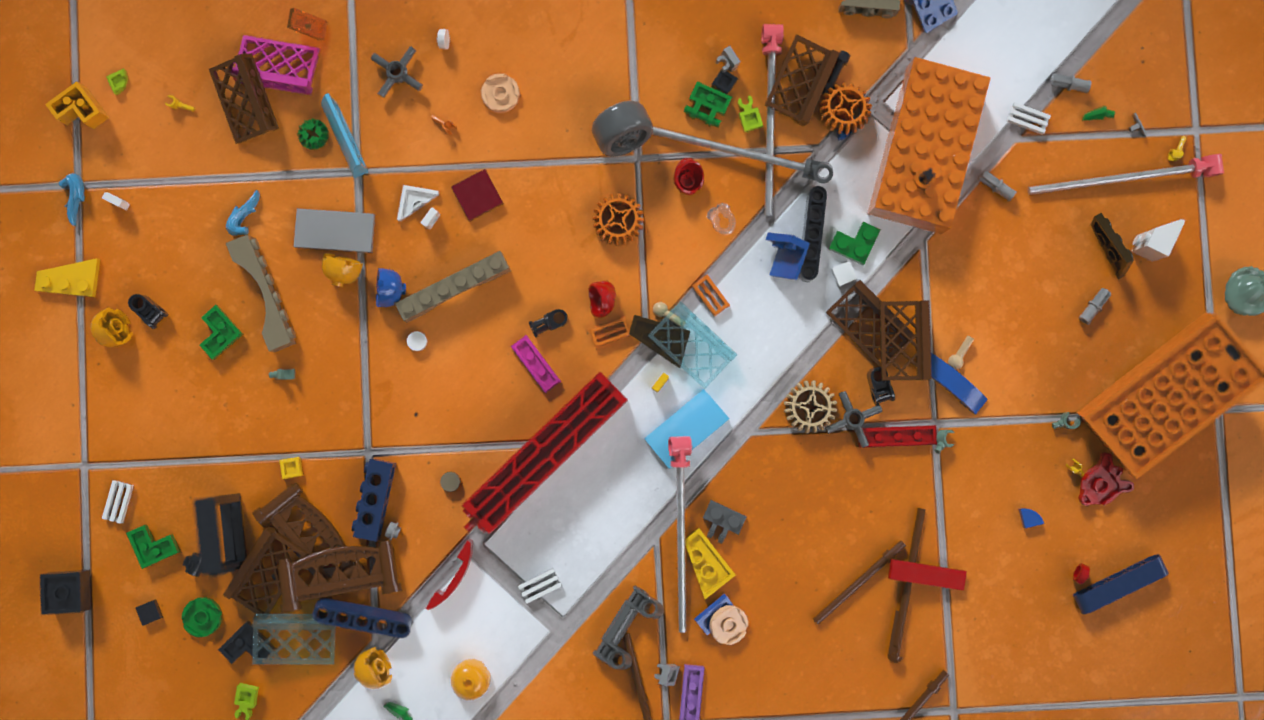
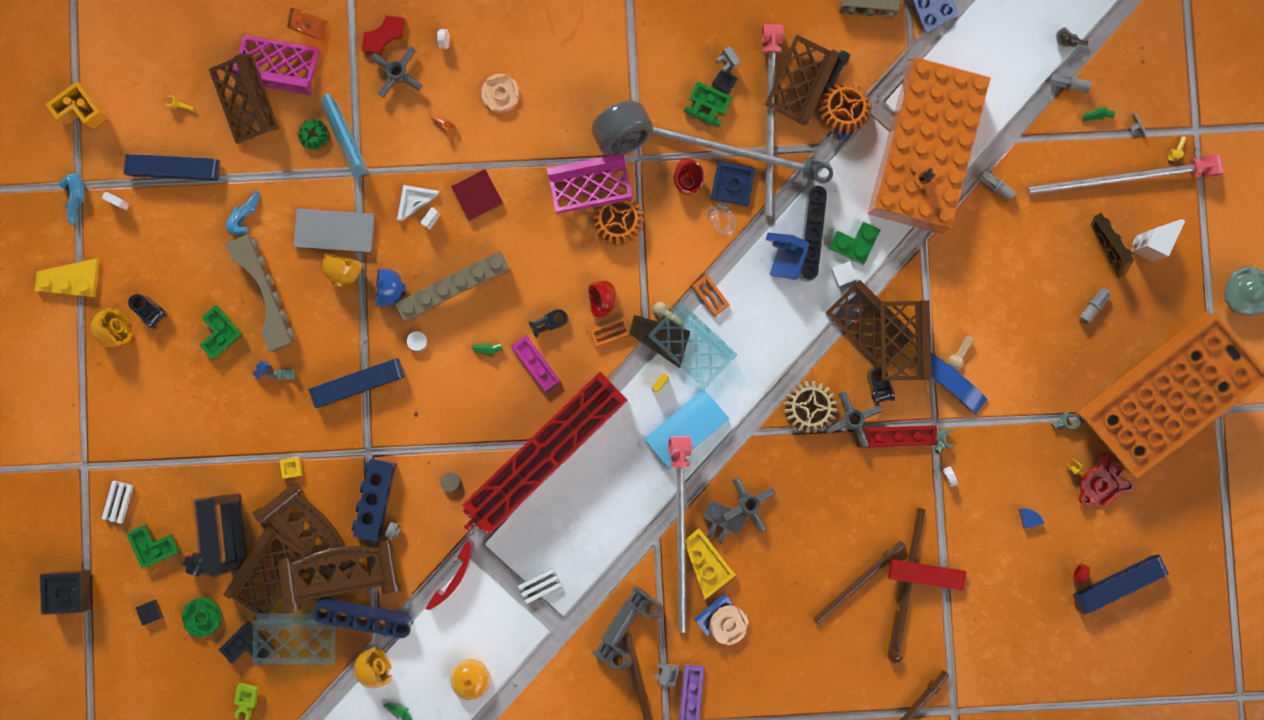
lime tile [106,68,128,95] -> none
lime plate [738,96,763,133] -> none
white tile [1006,102,1051,135] -> none
none -> dark blue beam [123,154,220,181]
none -> blue tile [253,361,272,380]
none -> dark blue beam [308,358,405,408]
none -> red tile [361,15,406,55]
none -> green bar [471,343,503,357]
none -> dark pink fence [547,153,633,215]
none -> dark blue tile [710,161,755,207]
none -> dark grey bar [722,477,776,533]
none -> white tile [943,466,958,487]
none -> dark brown piece [1056,27,1089,47]

